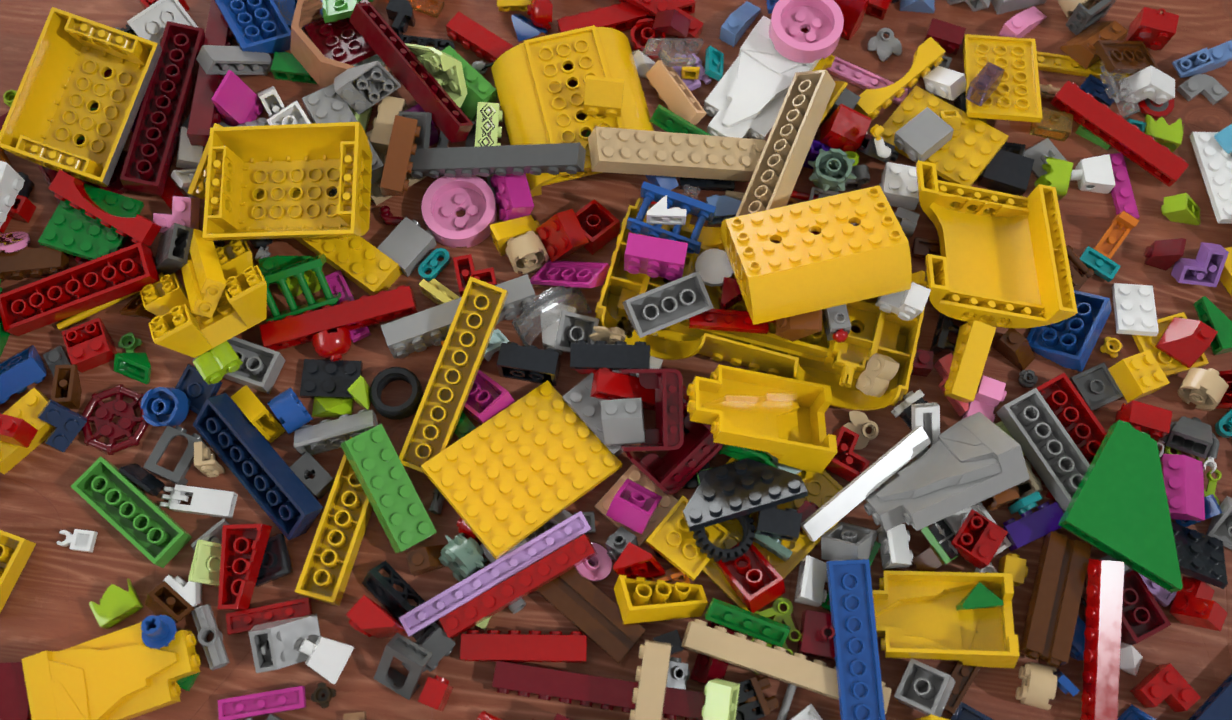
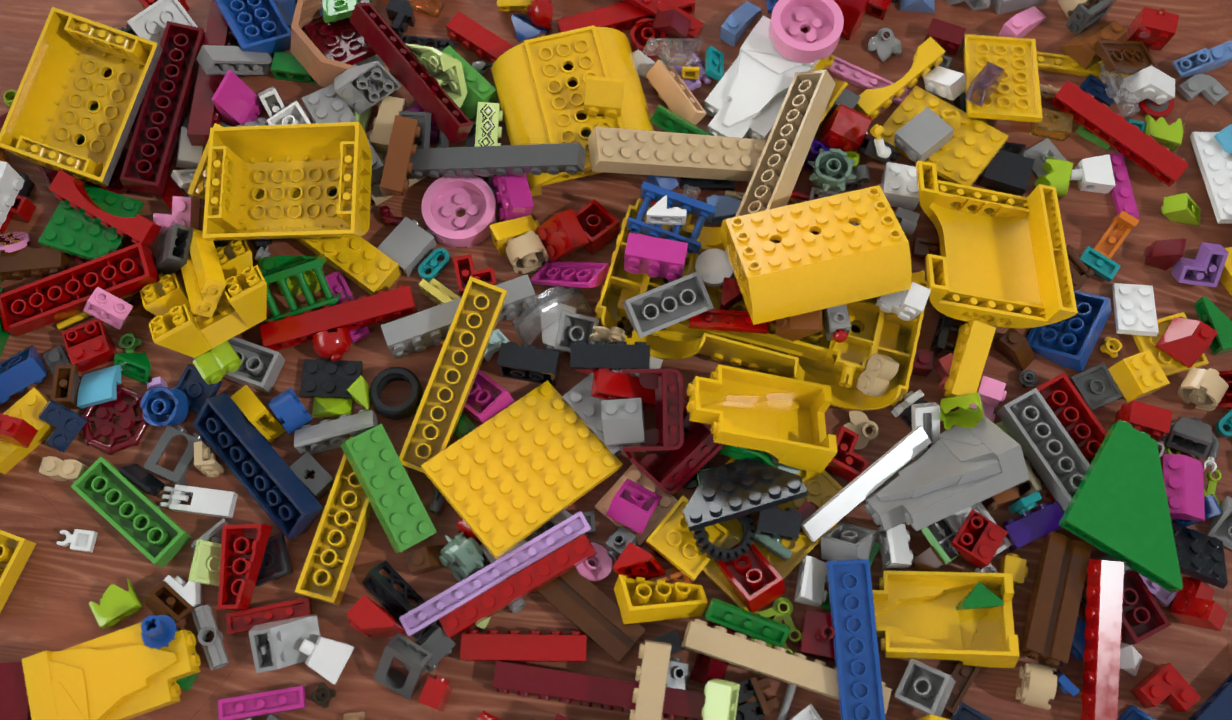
none -> tan brick [39,456,89,483]
none -> medium azure slope [77,365,121,408]
none -> bright pink bracket [84,287,133,330]
none -> lavender tile [147,376,168,391]
none -> lime piece [940,393,984,430]

